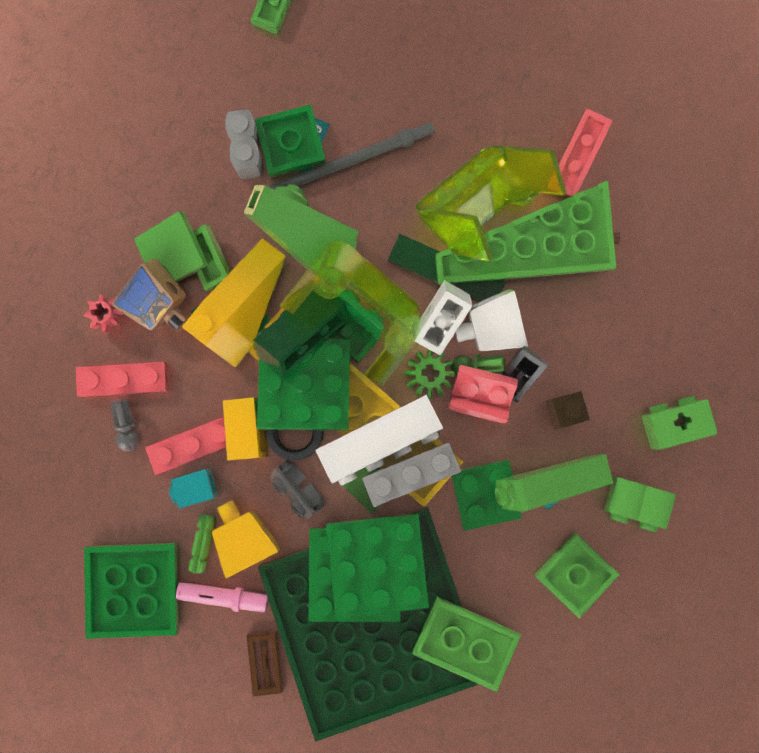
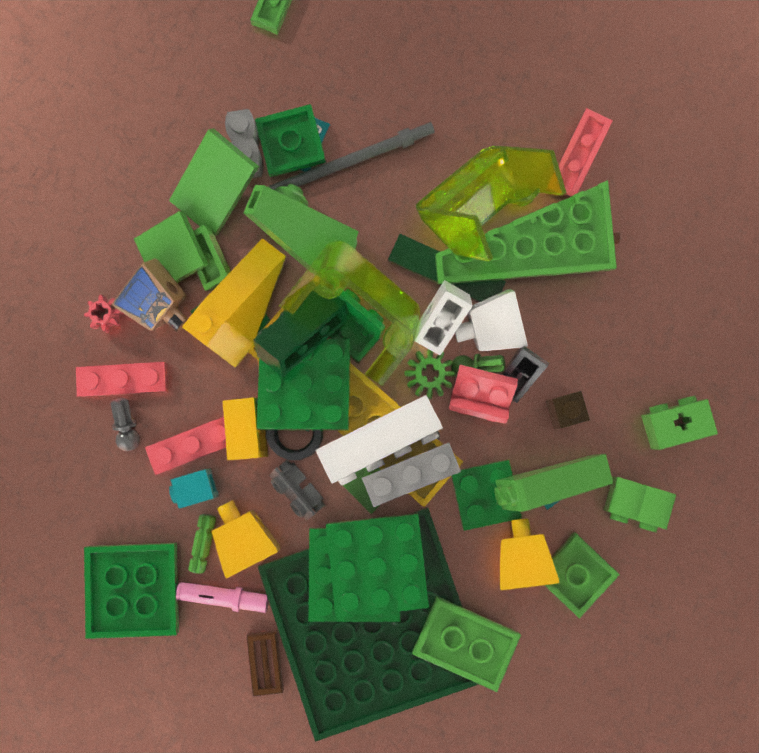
none -> bright green tile [169,128,259,236]
none -> yellow torso [500,518,560,591]

